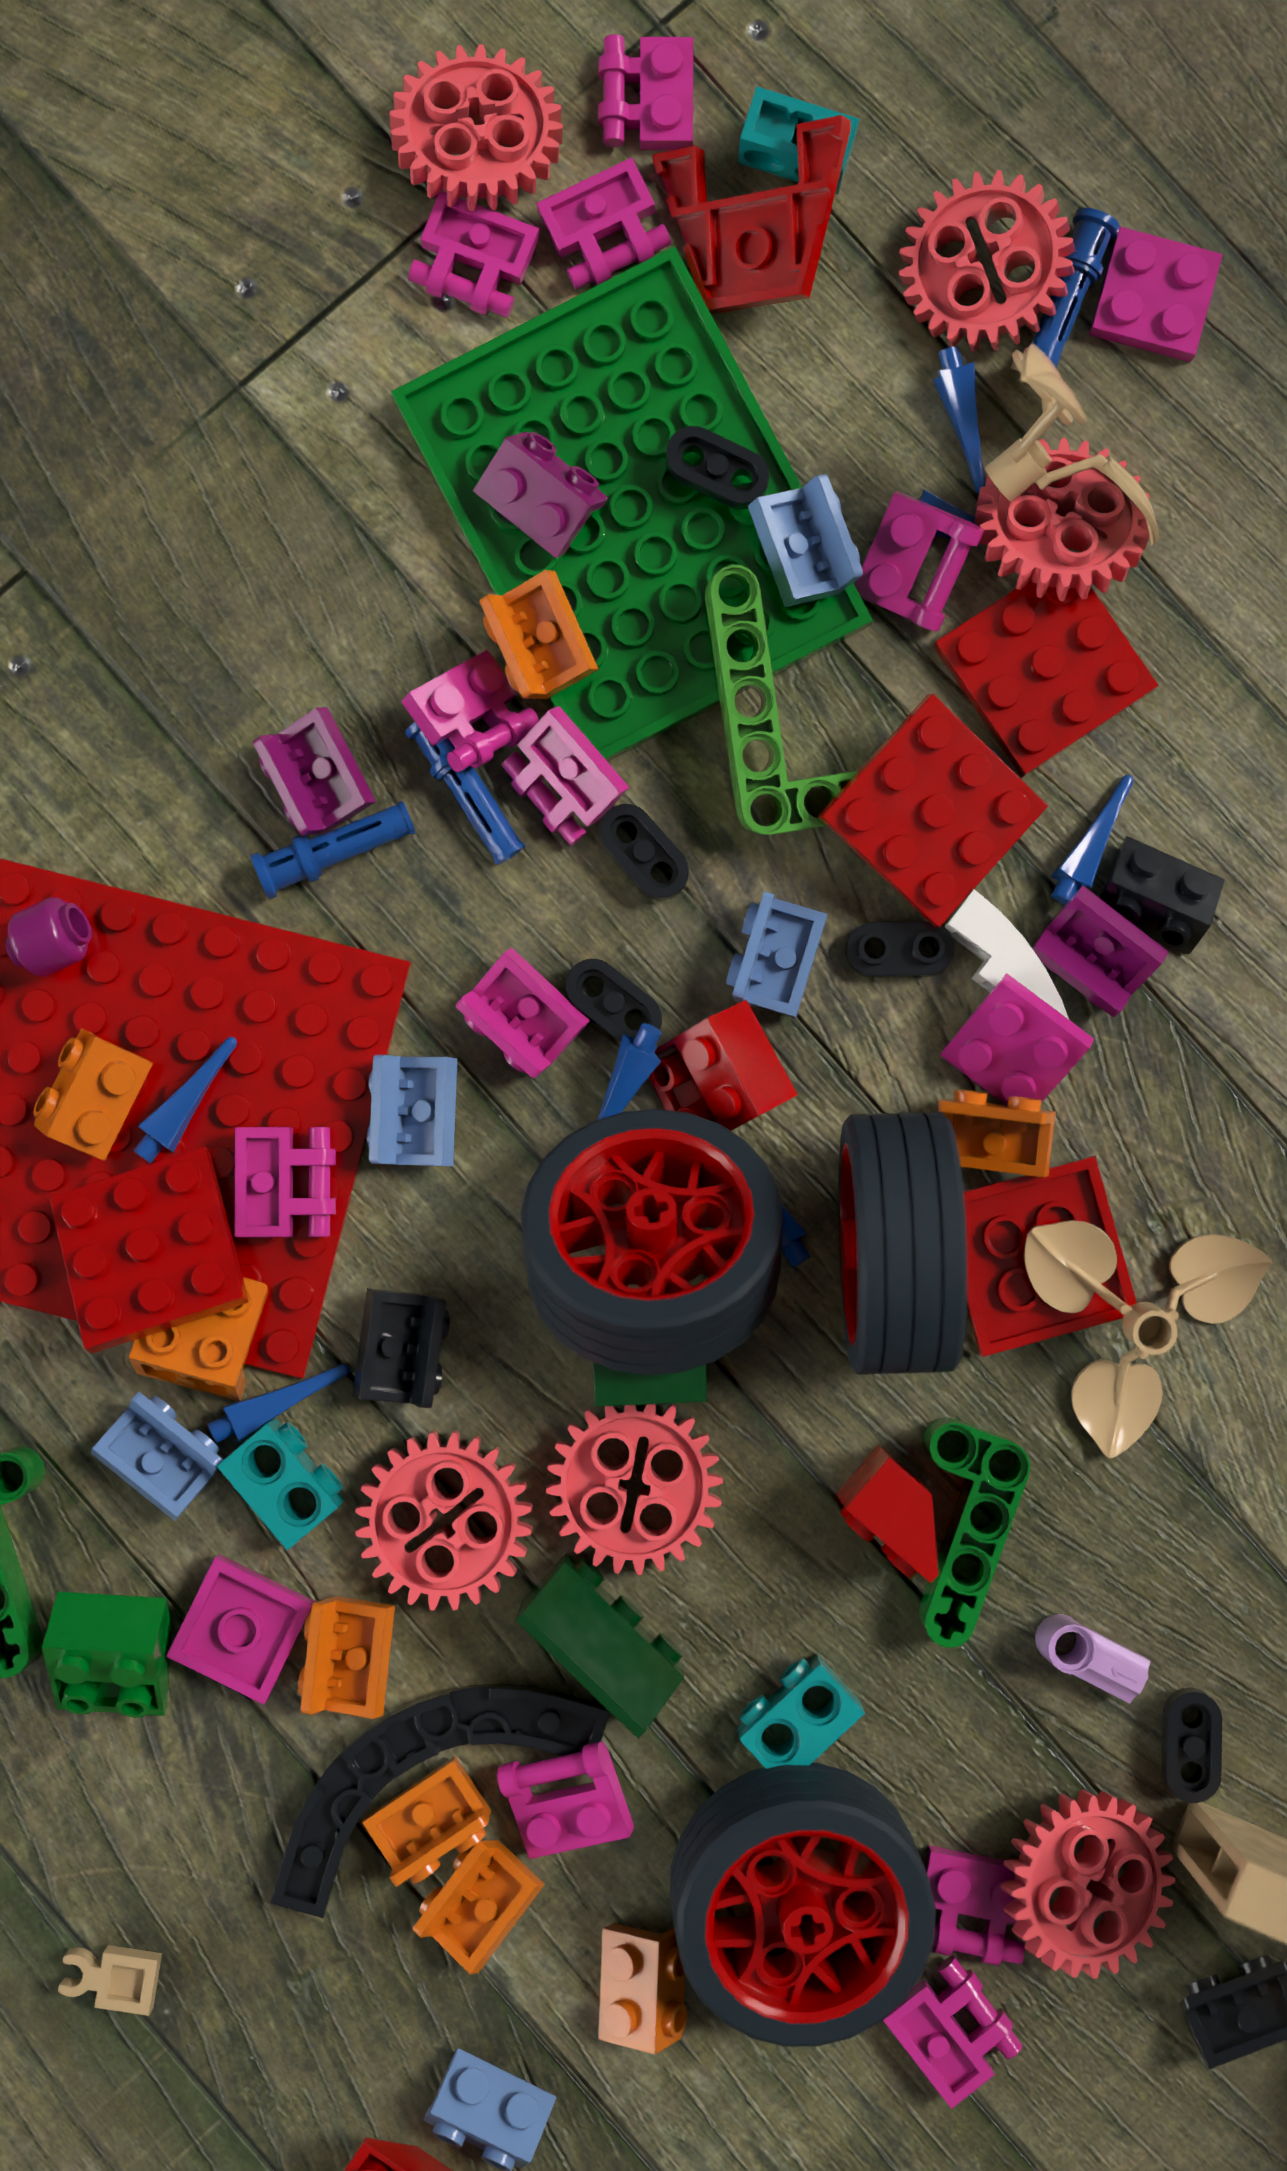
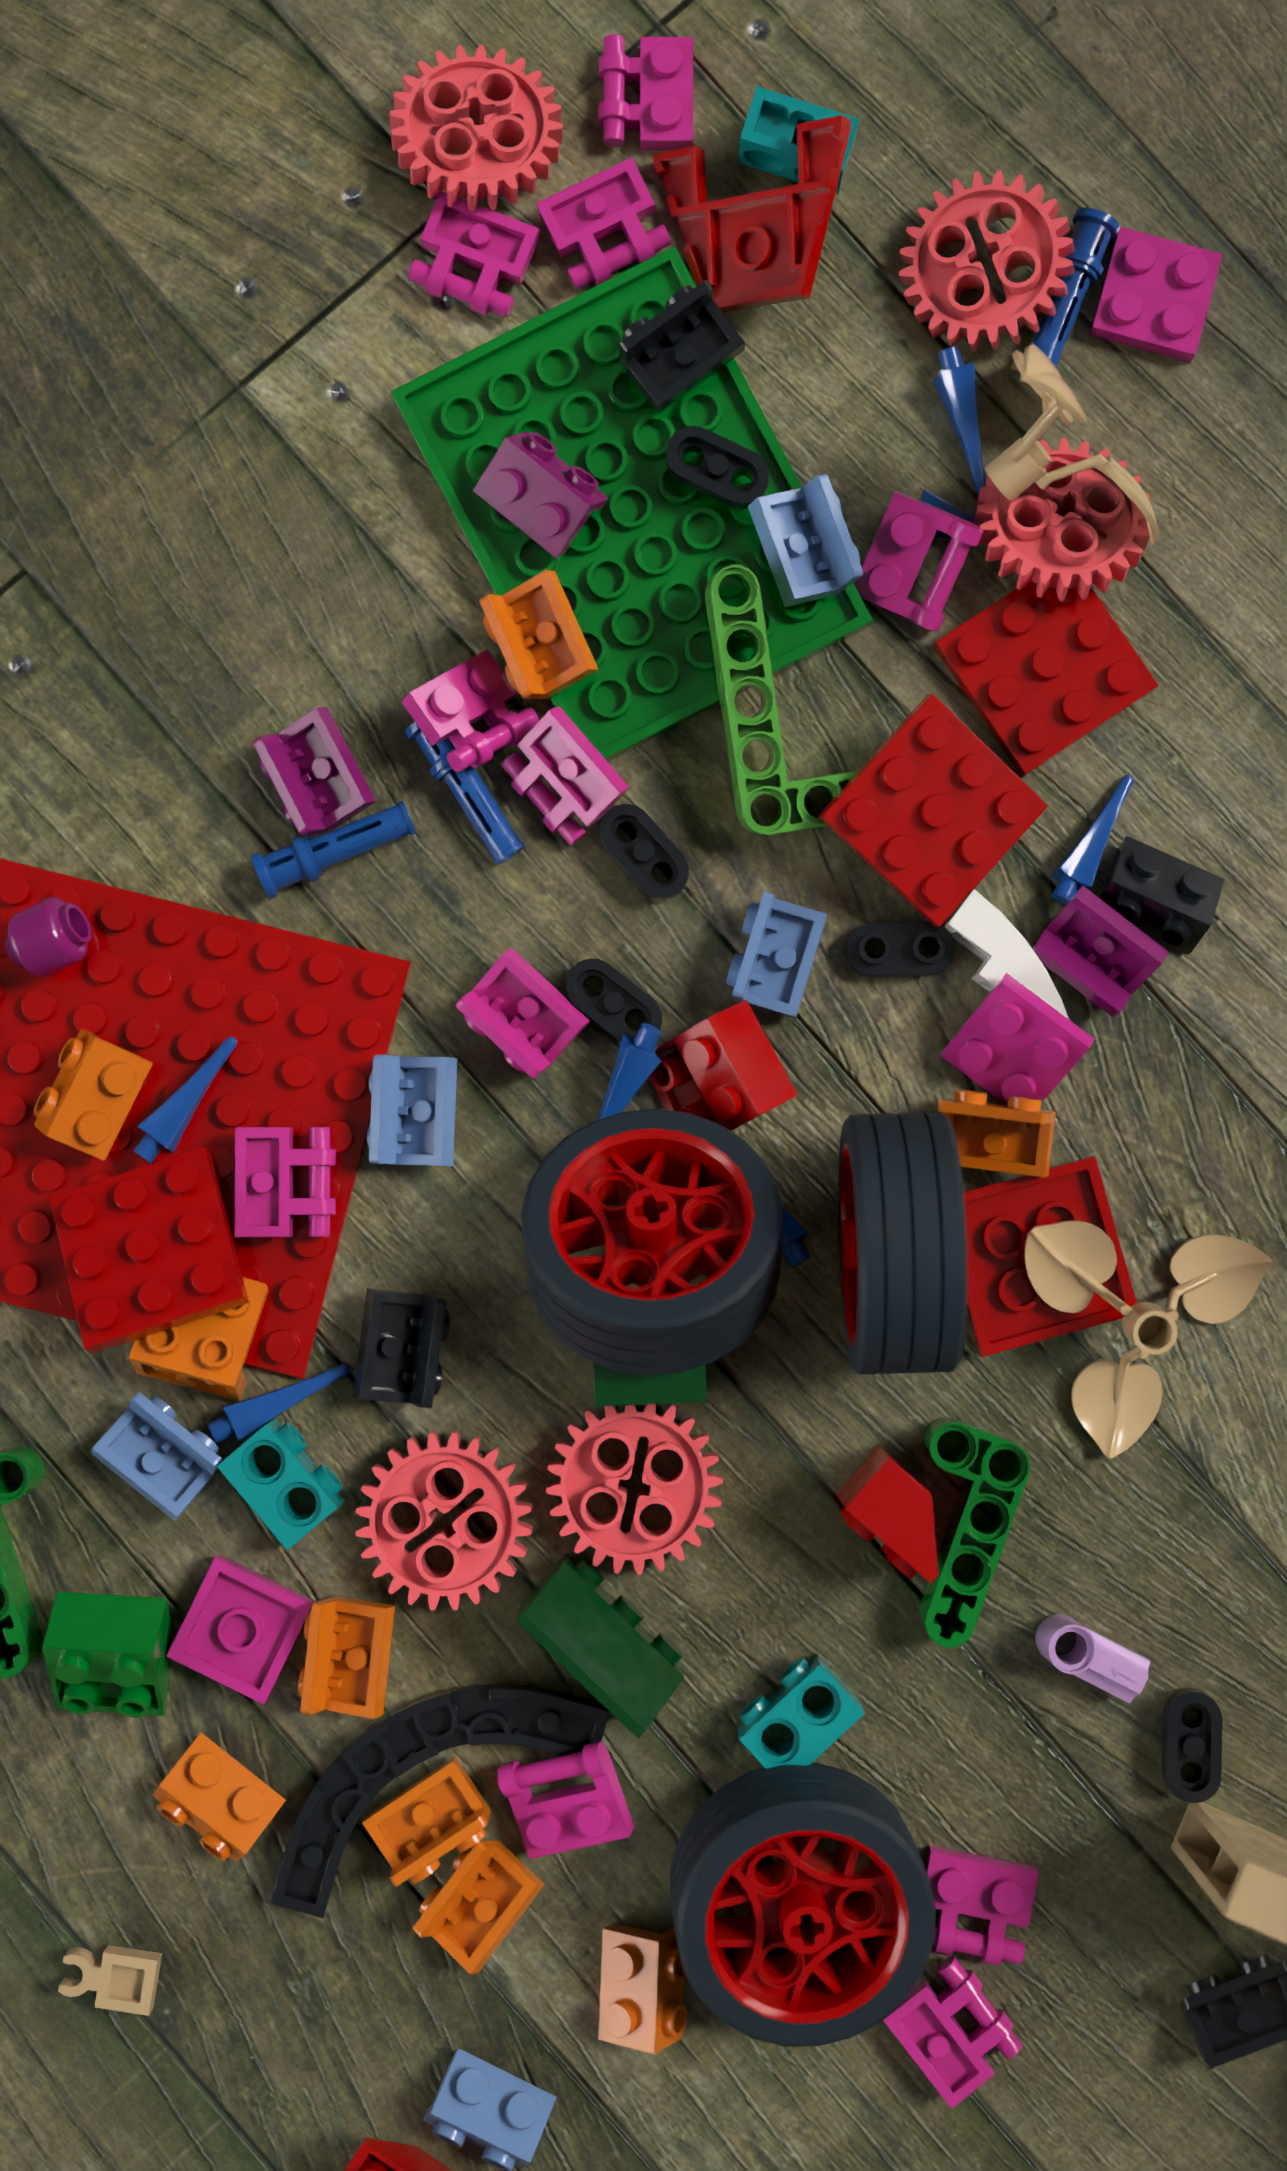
coral gear [1001,1789,1175,1979] -> none
none -> orange bracket [152,1732,286,1862]
none -> black bracket [619,280,745,414]

